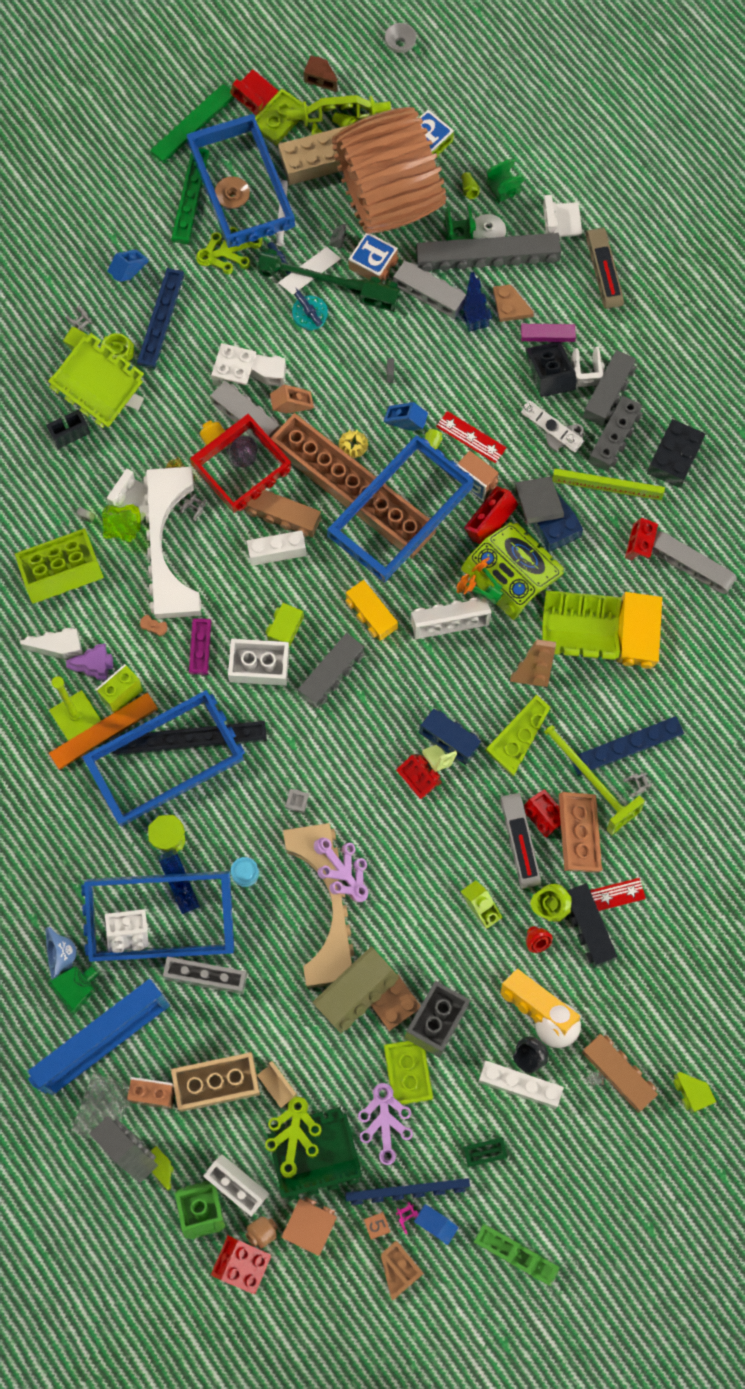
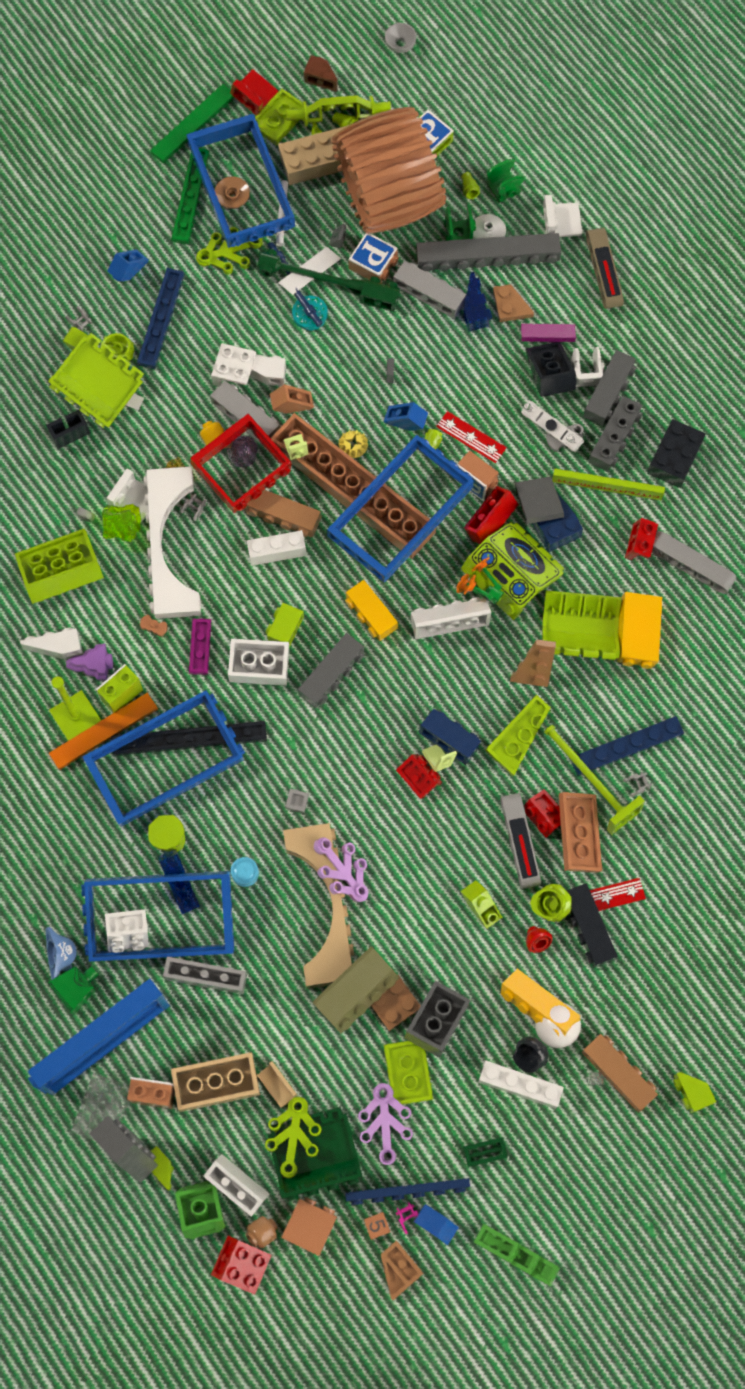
none -> yellowish green bracket [284,434,308,460]

